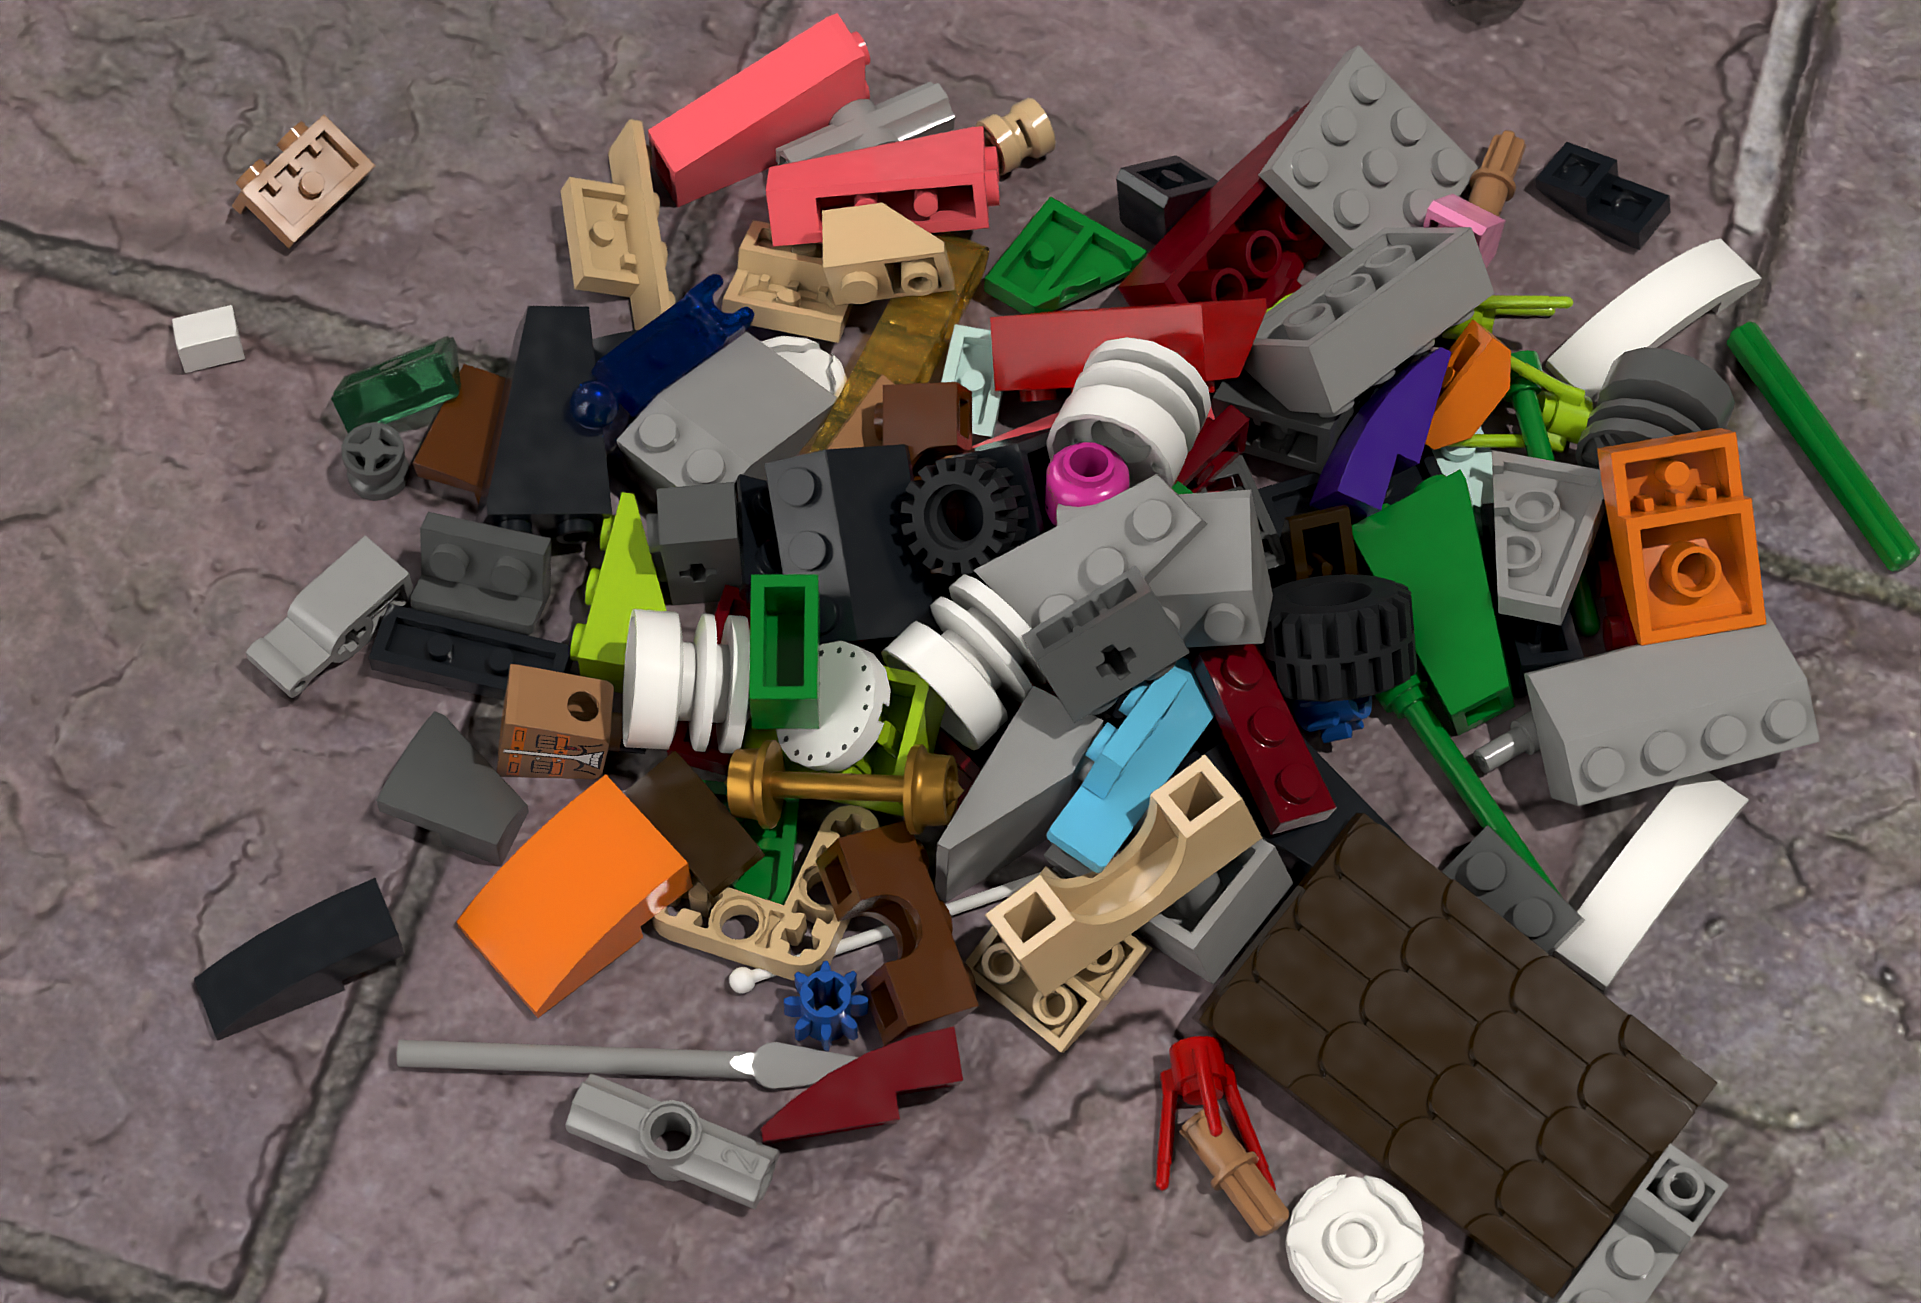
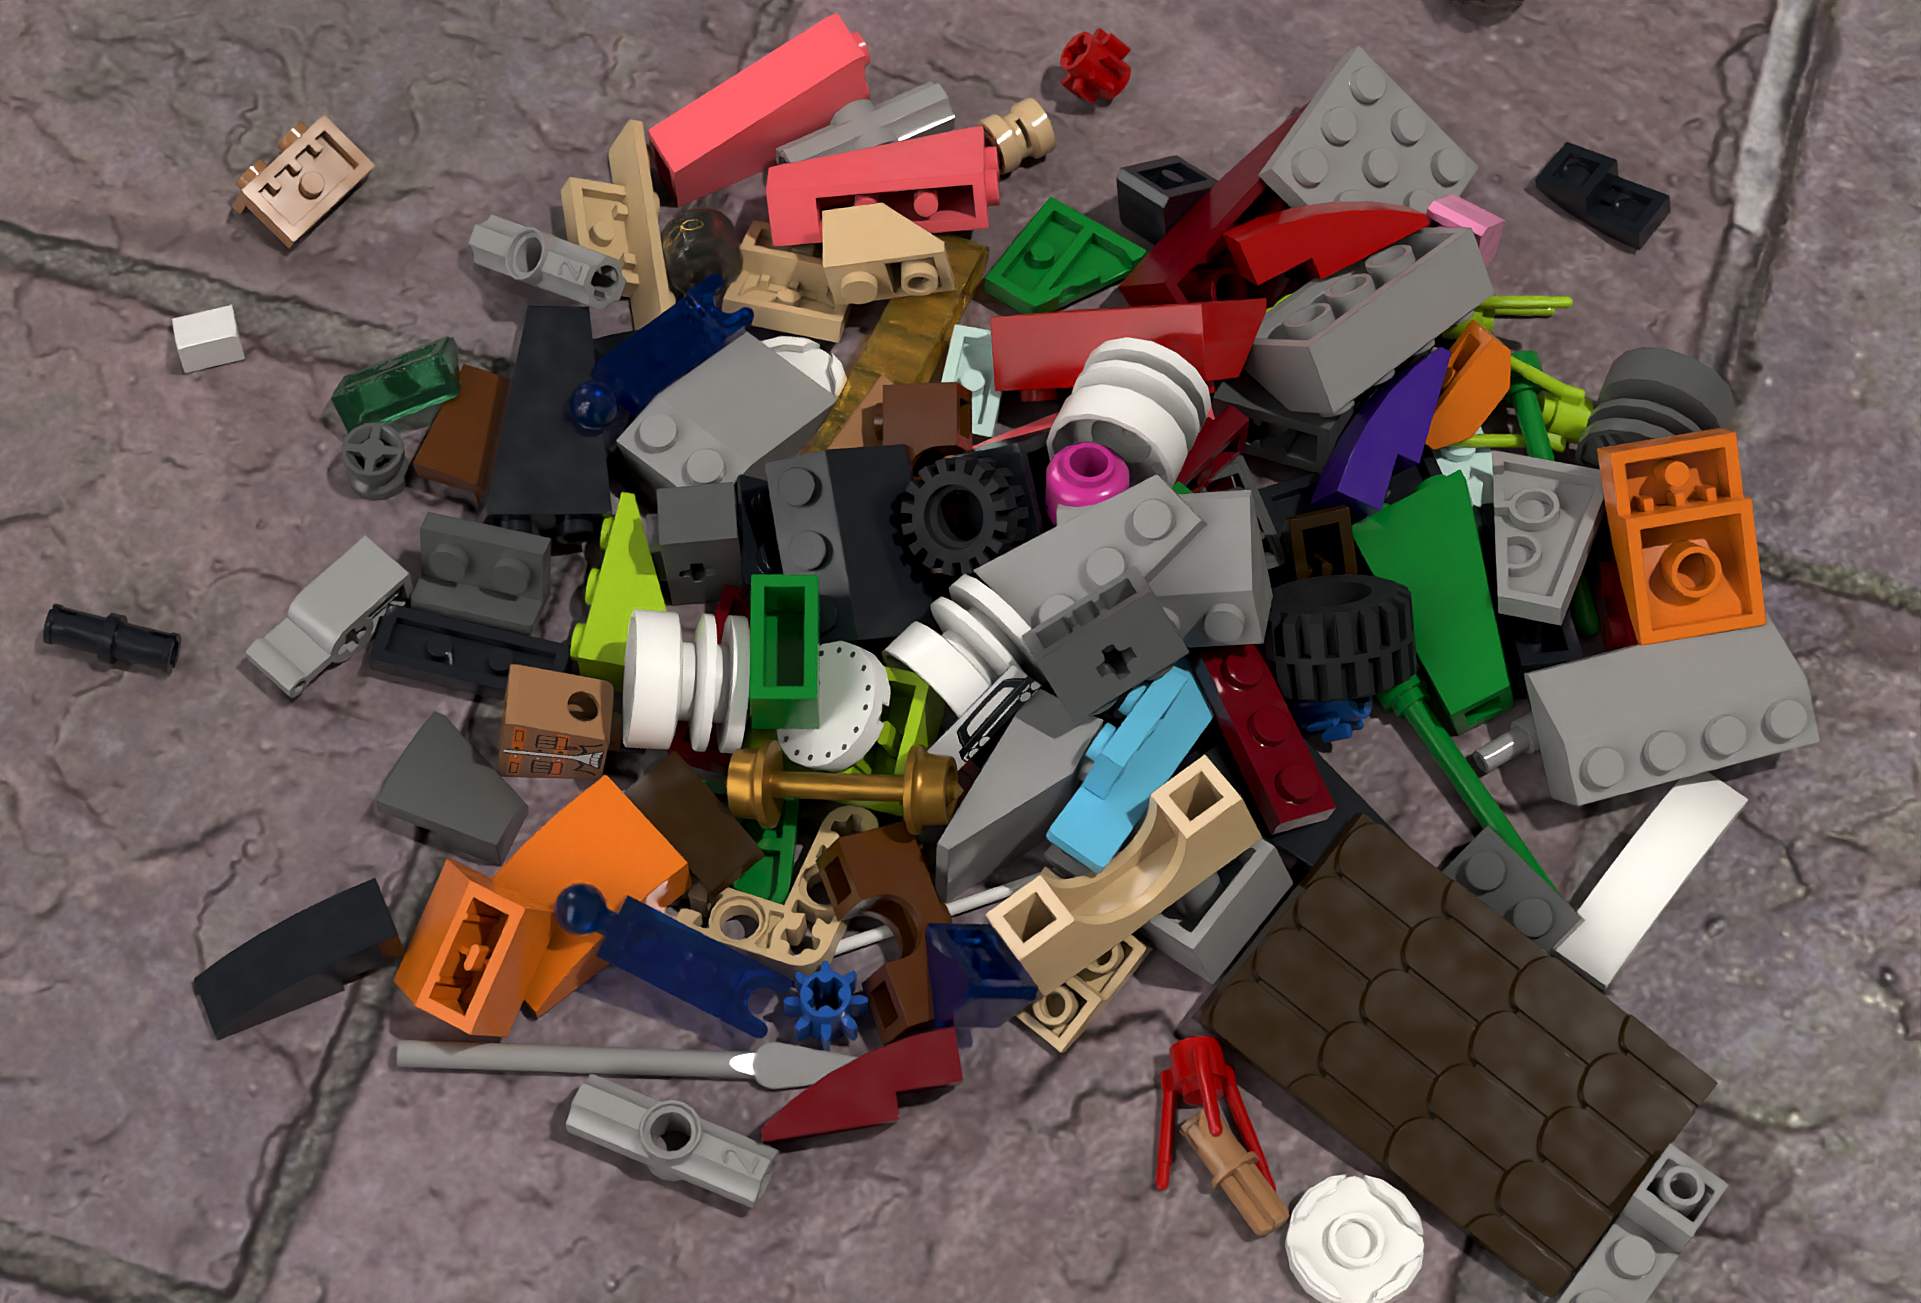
medium nougat axle [1468,130,1526,217] -> none
white slope [1545,239,1761,402] -> none
green axle [1727,321,1920,572] -> none
none -> black pin [43,603,181,674]
none -> orange slope [393,858,561,1037]
none -> light grey piece [468,214,627,311]
none -> clear blue plate [554,882,792,1040]
none -> clear smoke head [661,208,744,298]
none -> clear blue slope [926,923,1038,1028]
none -> sticker [927,665,1042,771]
none -> red gear [1060,28,1131,105]
none -> red slope [1222,201,1430,286]

